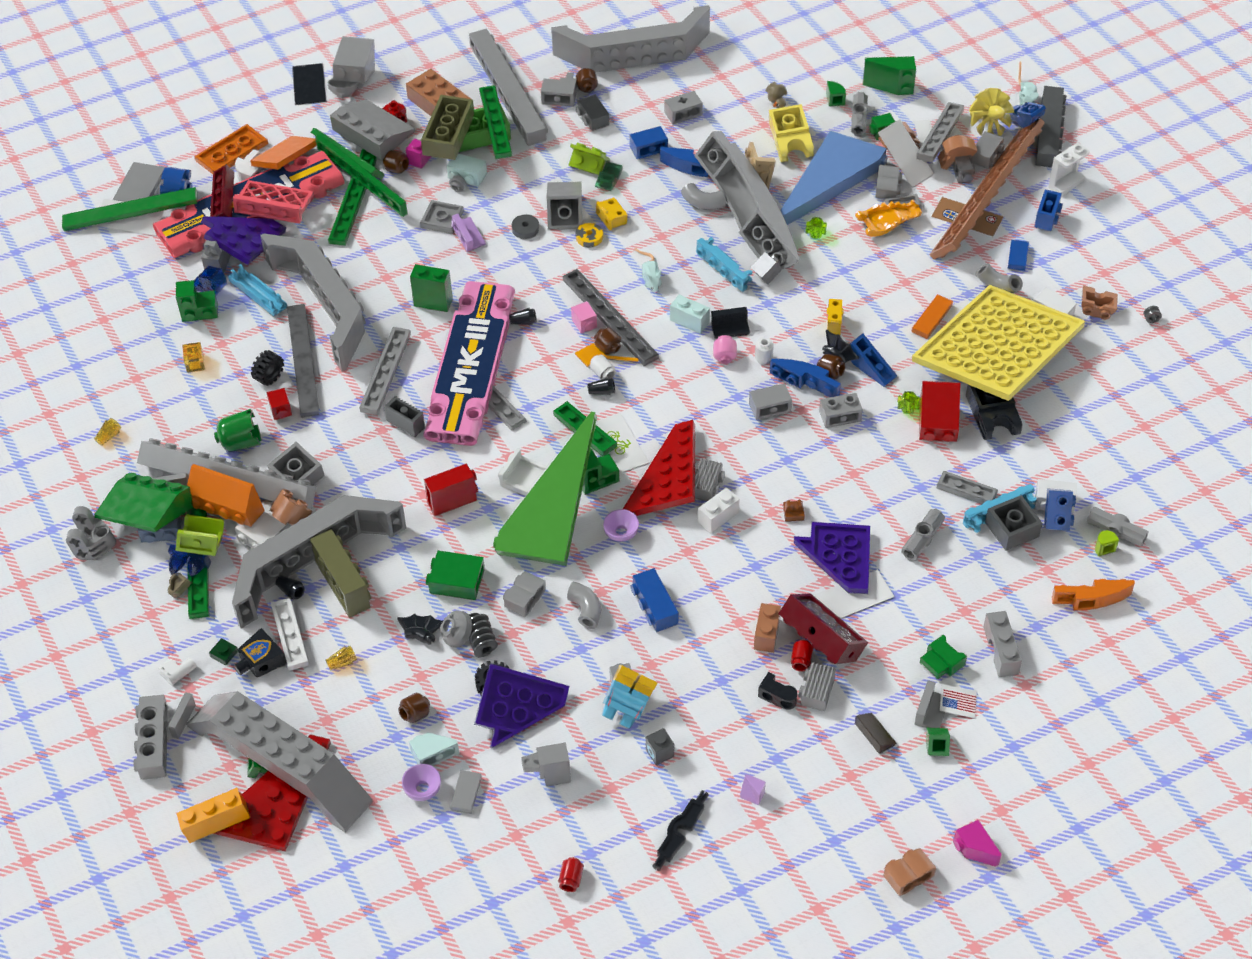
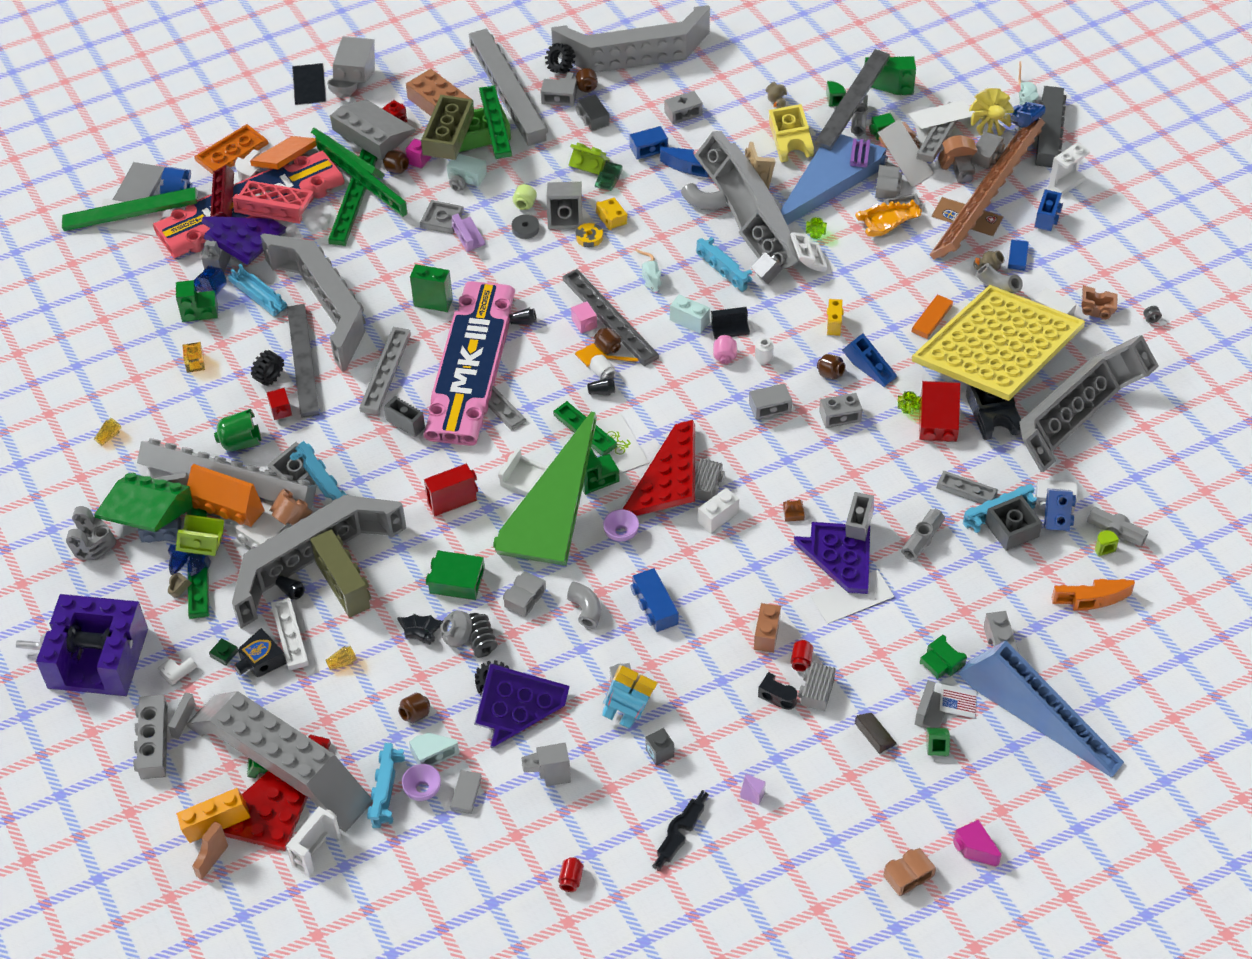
blue slope [770,359,841,397] -> none
dark red brick [778,593,869,664] -> none
black arm [822,329,859,363] -> none
none -> dark purple piece [16,594,148,697]
none -> nougat tile [192,822,228,880]
none -> white panel [286,807,341,877]
none -> medium azure piece [290,441,346,501]
none -> medium azure piece [367,743,405,828]
none -> yellowish green head [512,184,537,210]
none -> black tyre [545,43,576,74]
none -> white slope [790,232,828,272]
none -> flat silver tile [815,49,890,150]
none -> light grey hinge [845,492,874,541]
none -> medium lavender tile [850,138,870,167]
none -> white sticker [908,100,975,129]
none -> medium blue slope [958,640,1124,777]
none -> dark tan animal [973,250,1005,271]
none -> light grey slope [1019,335,1159,472]

